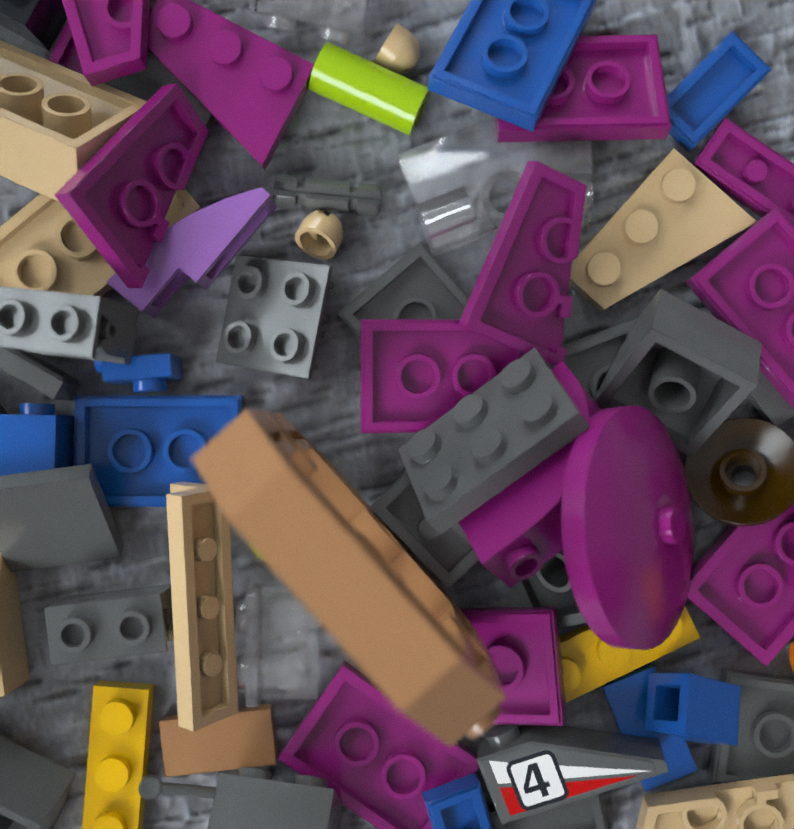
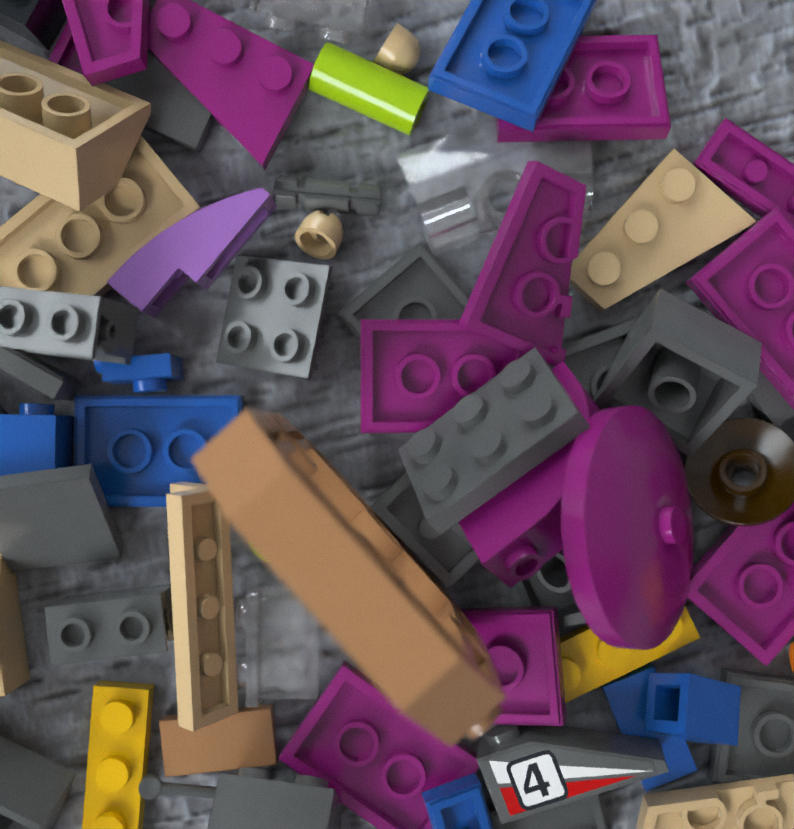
magenta wing [54,83,209,288] -> none
blue tile [667,31,772,153] -> none

